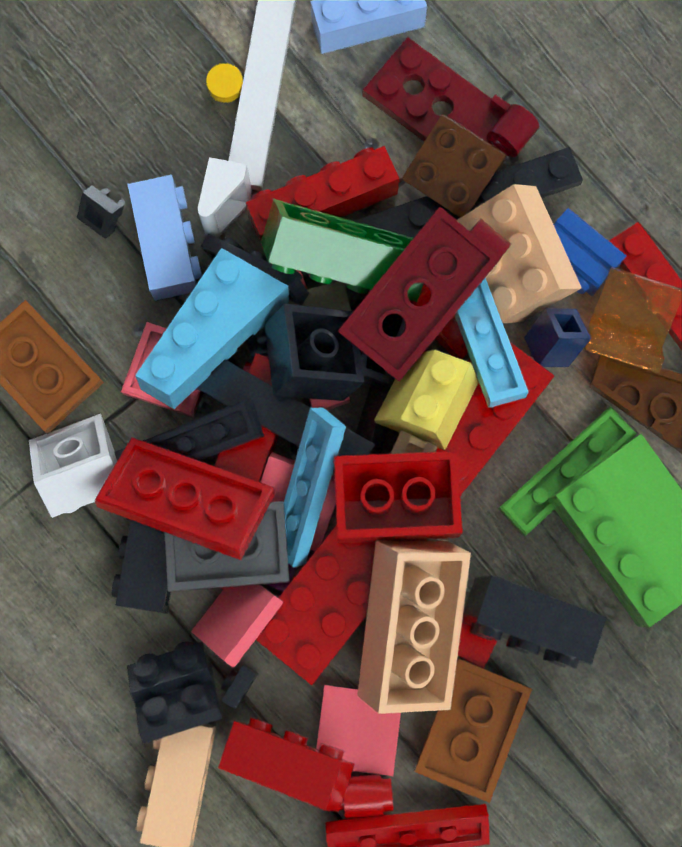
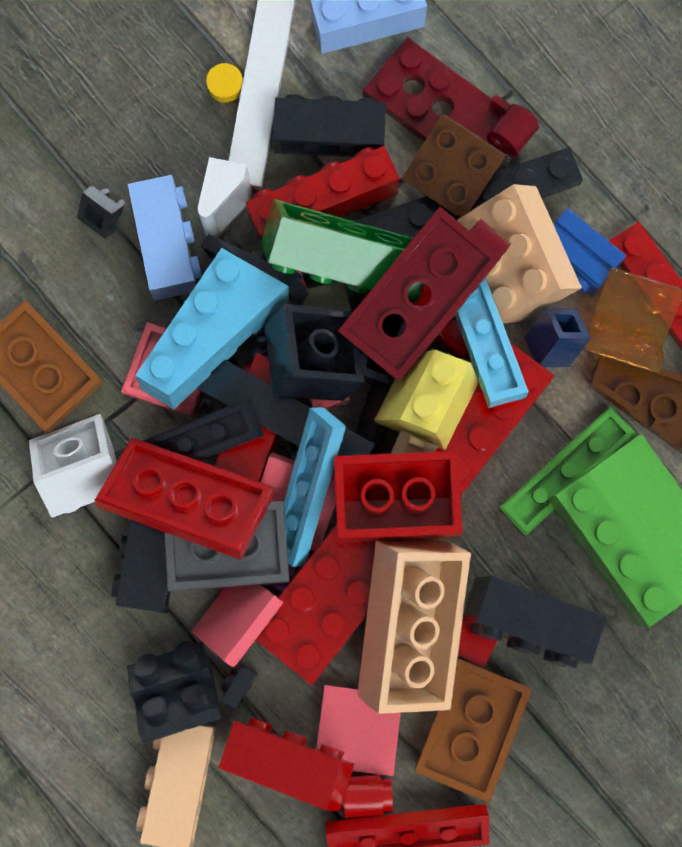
none -> black brick [272,94,386,157]

